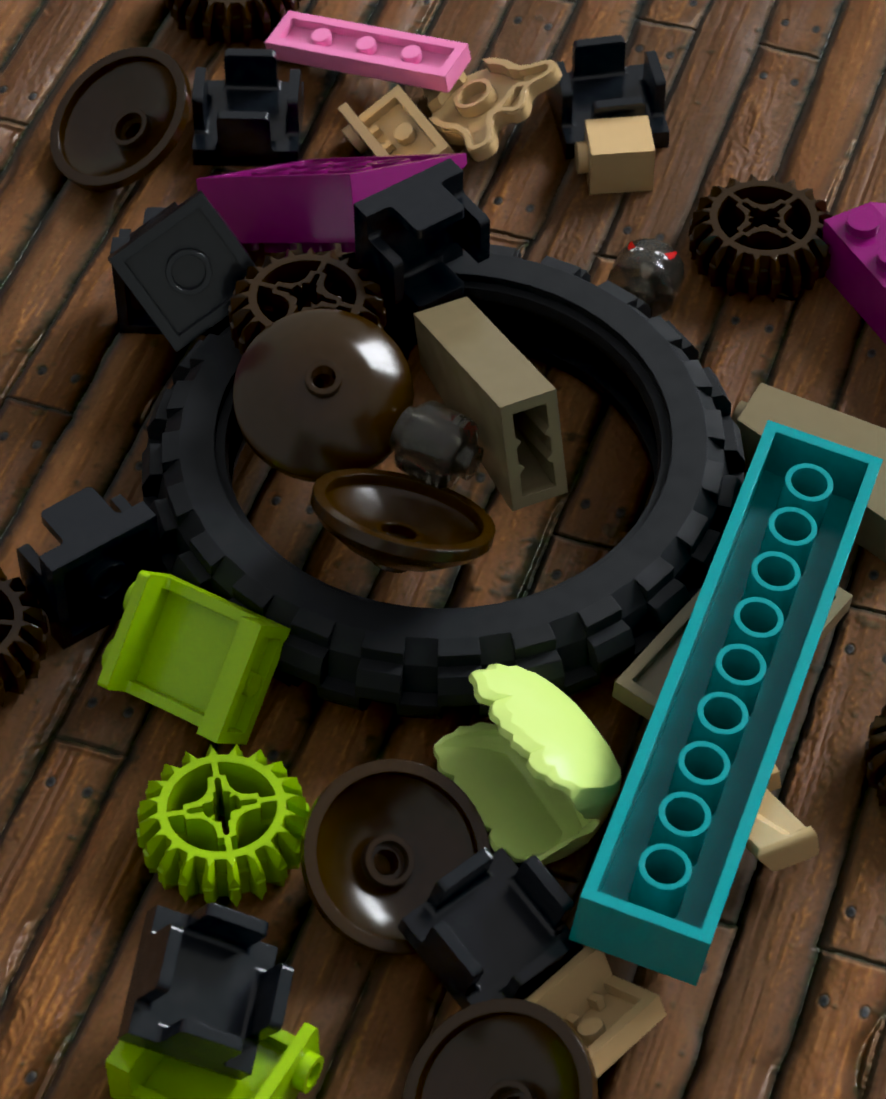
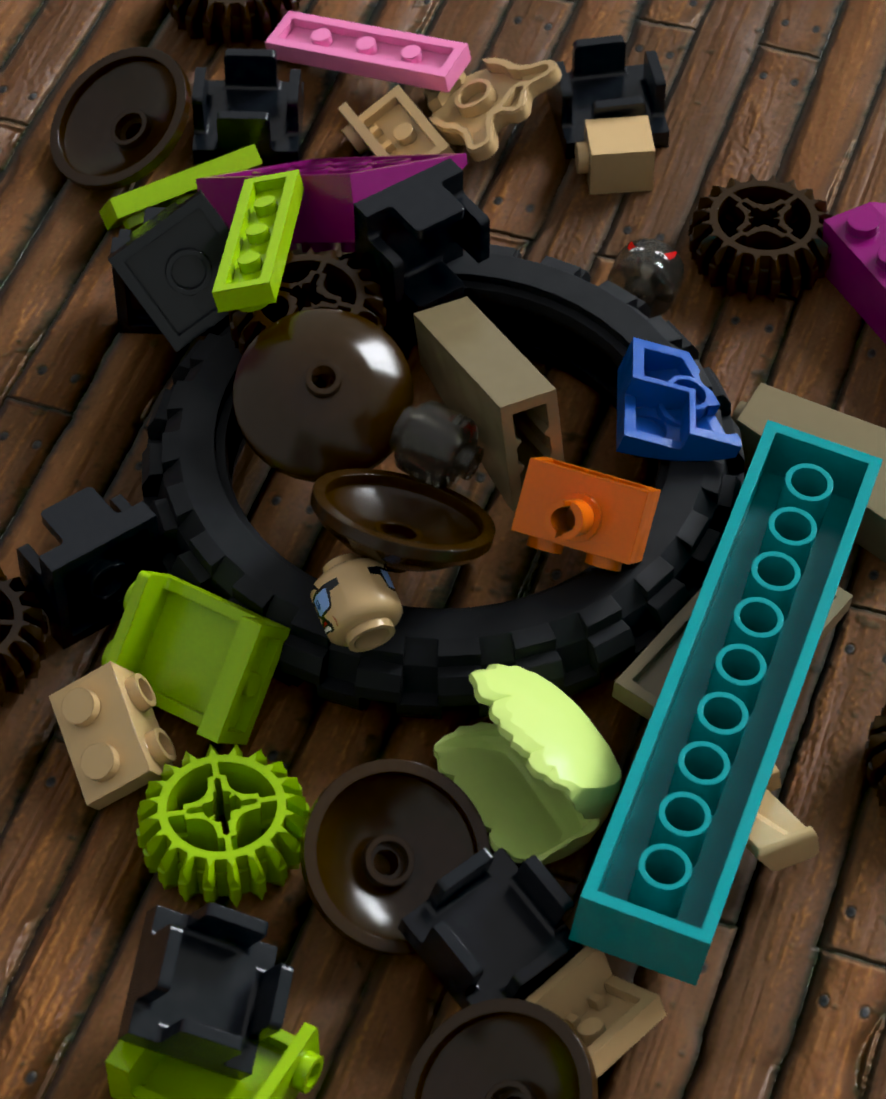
none -> tan bracket [49,661,176,810]
none -> lime plate [99,144,263,231]
none -> lime plate [212,169,305,313]
none -> tan head [310,554,403,652]
none -> orange brick [511,456,661,572]
none -> blue slope [616,337,742,461]

